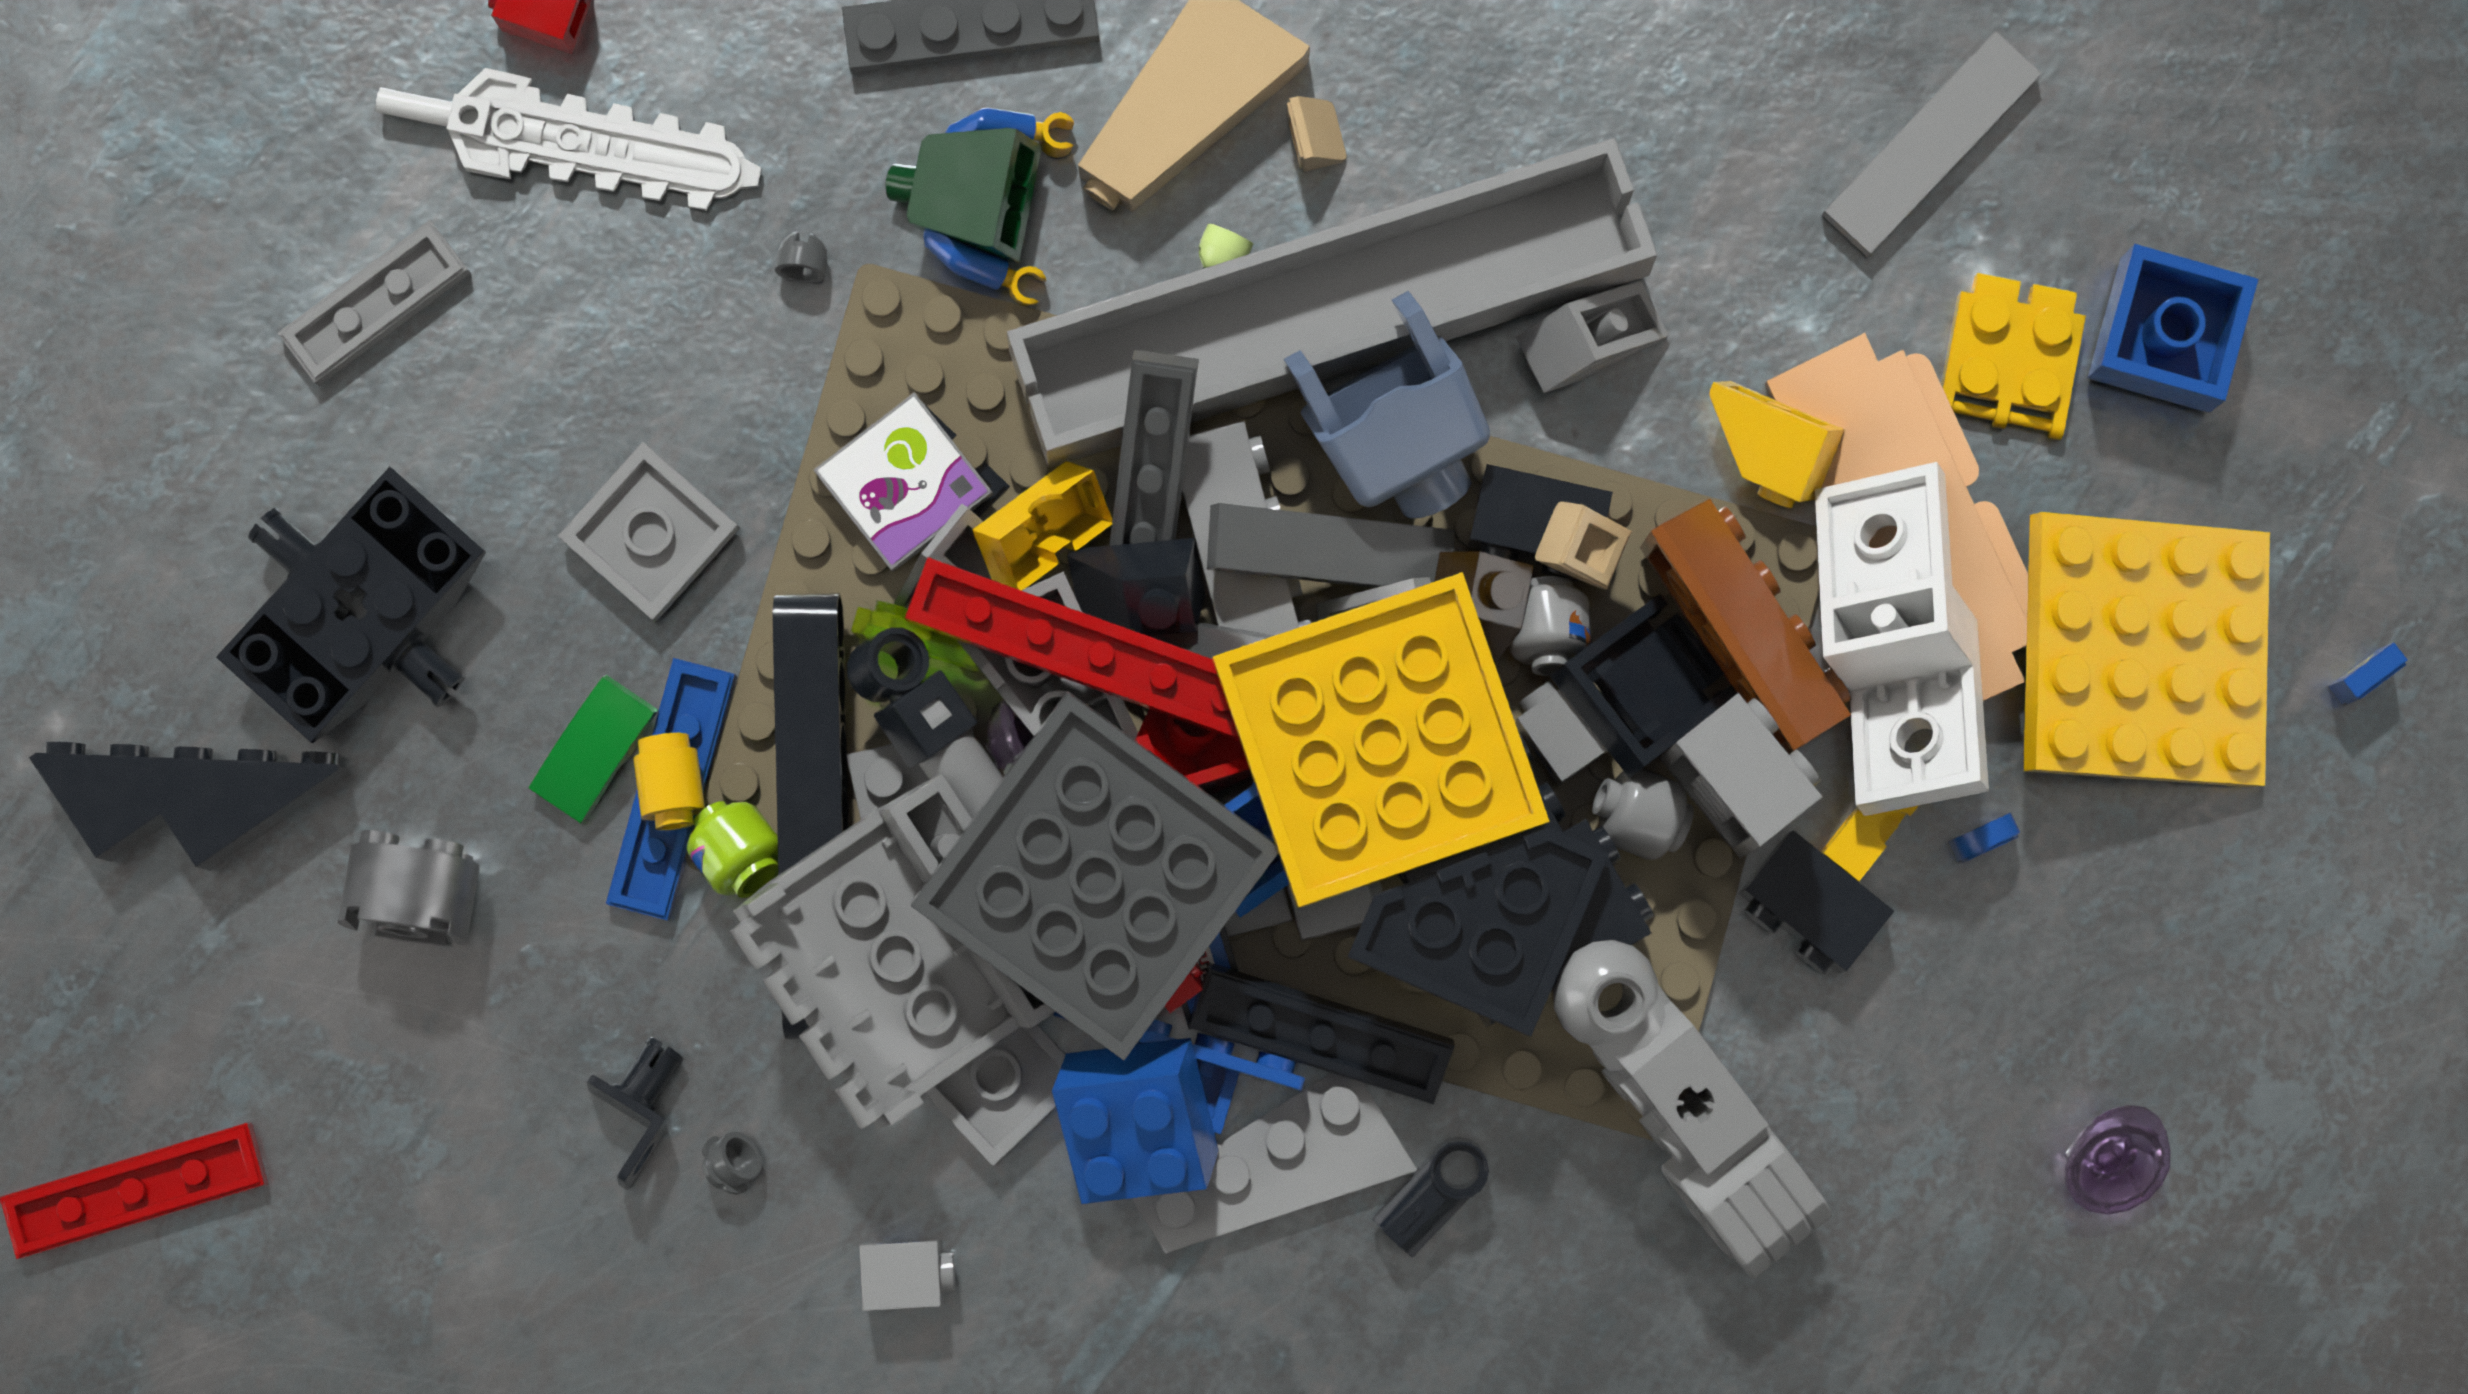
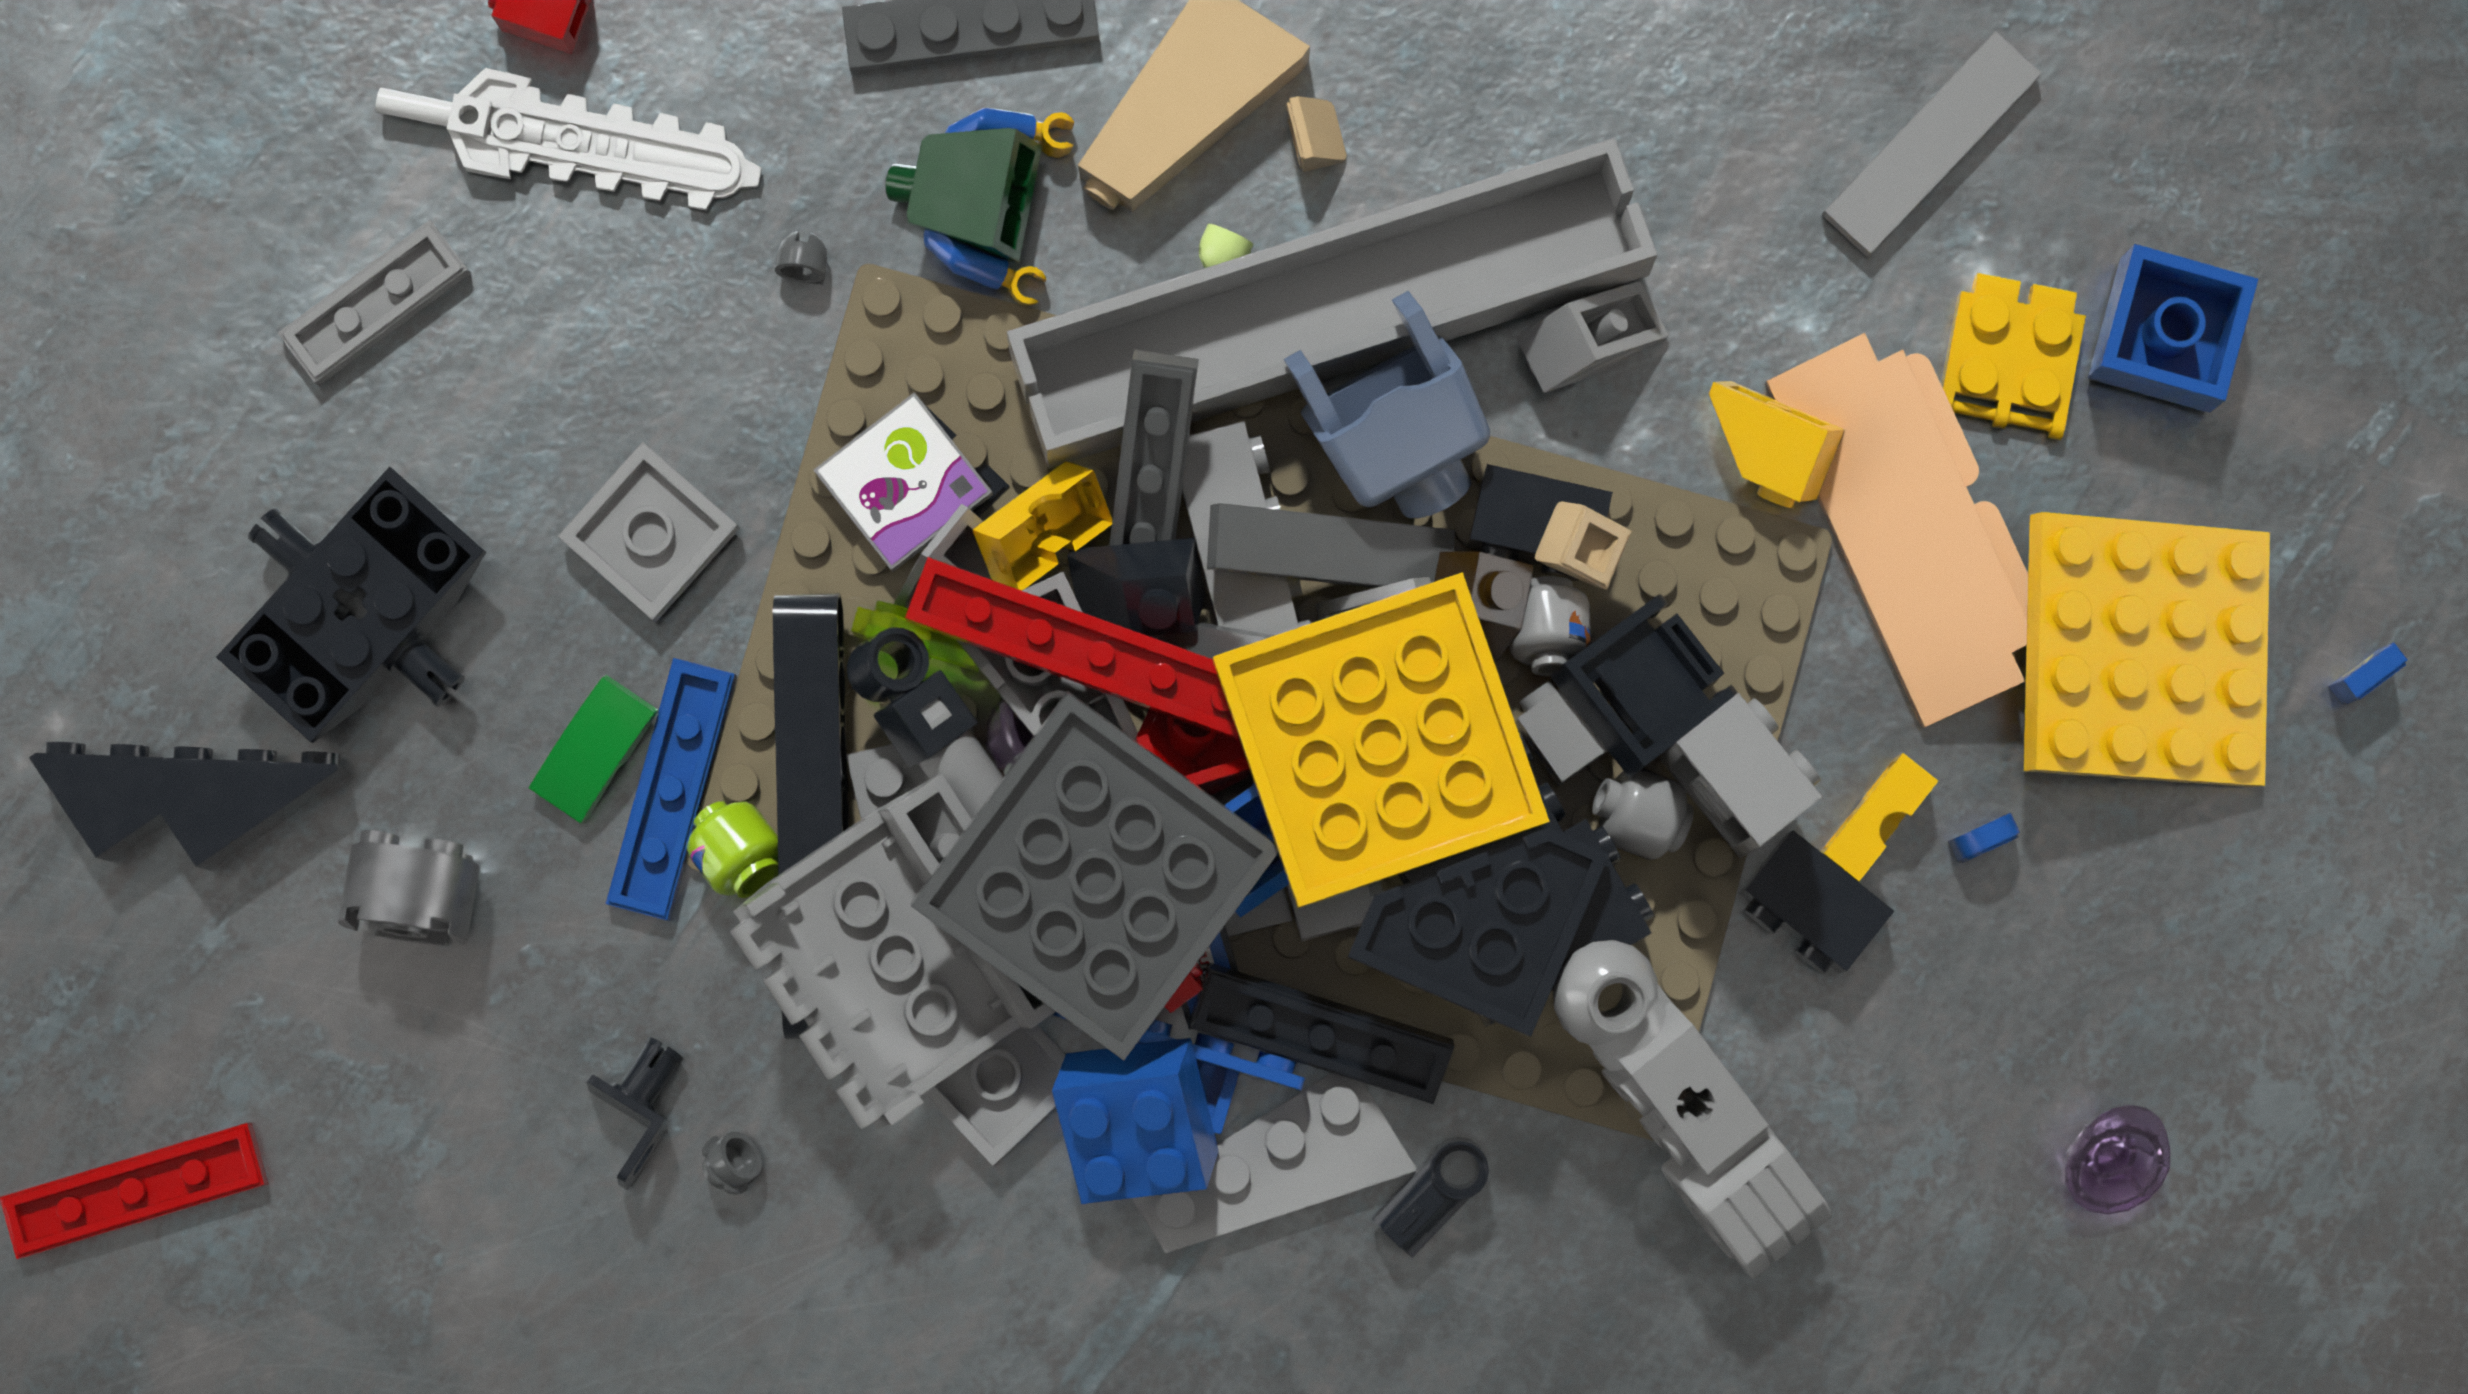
yellow brick [633,733,705,830] -> none
light grey brick [859,1240,956,1311] -> none
dark orange slope [1640,499,1851,755] -> none
white bracket [1815,462,1989,816] -> none

